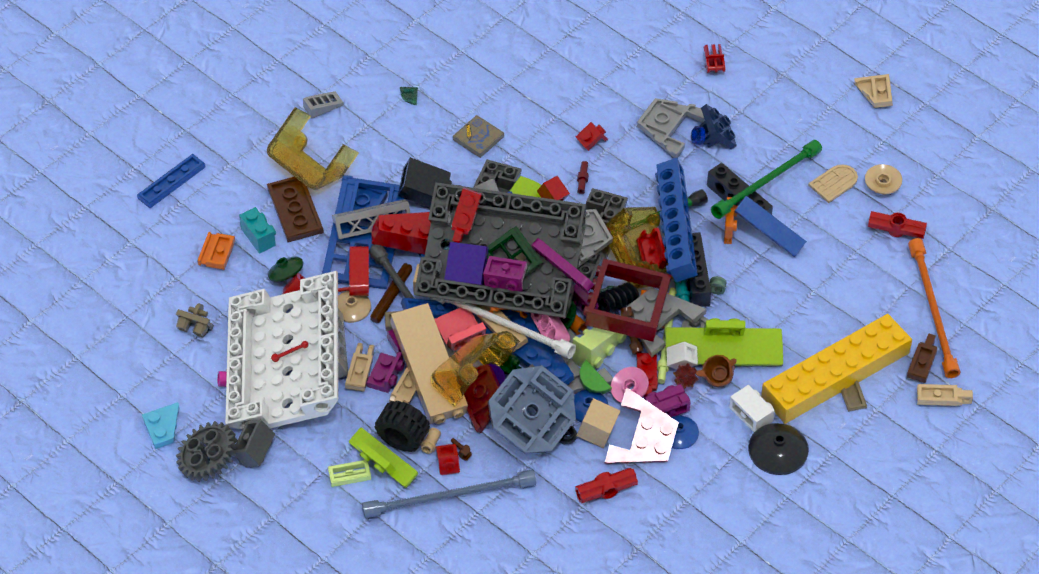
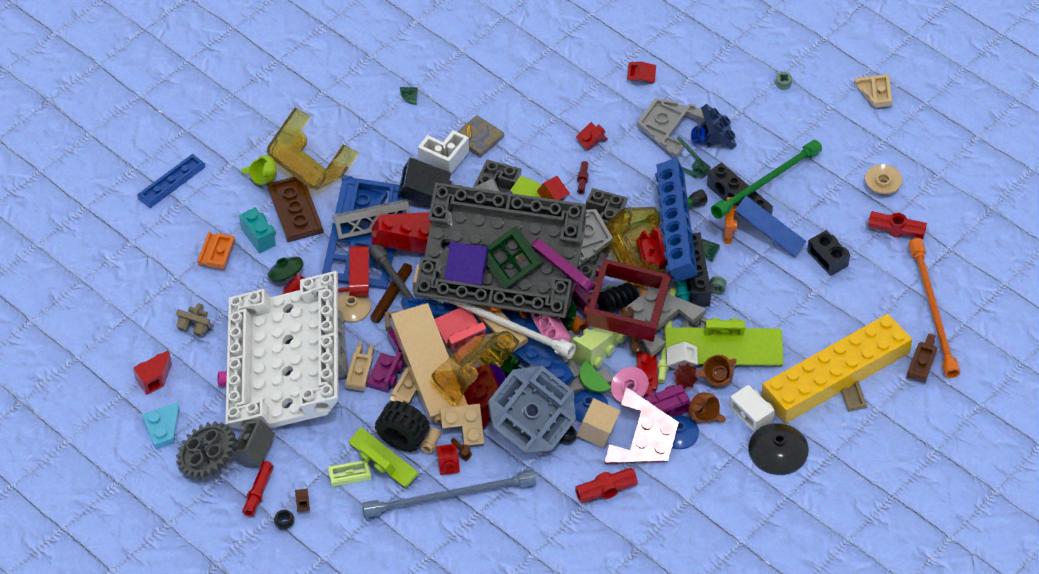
red hinge [271,341,309,362] -> none
light grey slope [303,91,344,119] -> none
red hinge [451,188,482,243] -> none
magenta bracket [483,256,527,292] -> none
red arm [703,44,726,73] -> none
tan window [808,164,858,203] -> none
tan hinge [917,384,973,406] -> none
none -> red slope [133,351,172,395]
none -> lime hair [241,155,277,185]
none -> red pin [242,461,274,517]
none -> black plate [274,509,295,529]
none -> reddish brown piece [295,489,310,512]
none -> white brick [418,130,469,174]
none -> tan plate [440,404,484,445]
none -> red panel [627,61,657,83]
none -> plant [677,136,711,178]
none -> dark orange hair [688,392,726,423]
none -> clear green tile [702,239,720,262]
none -> sand green bush [775,72,792,90]
none -> black brick [807,230,850,276]

